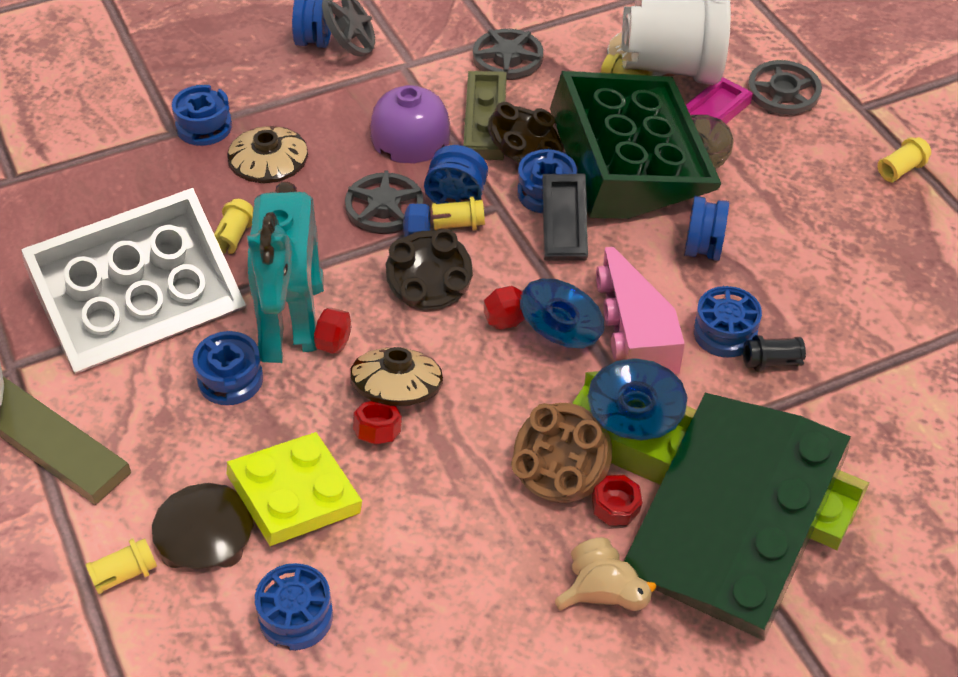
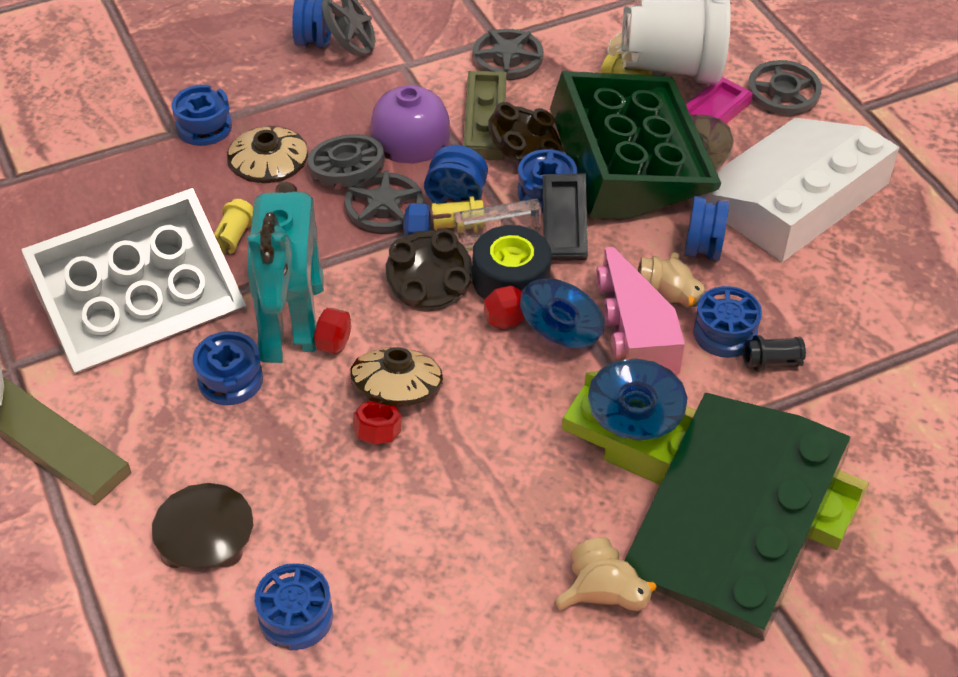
light yellow pin [85,538,157,594] -> none
neon yellow plate [226,432,362,546] -> none
medium nougat tile [511,403,612,503] -> none
red tile [592,475,643,526] -> none
light yellow pin [877,137,931,182] -> none
none -> dark grey wheel [307,134,385,187]
none -> clear tile [453,199,541,252]
none -> black wheel [472,225,551,303]
none -> tan animal [637,252,705,307]
none -> white slope [691,118,900,263]

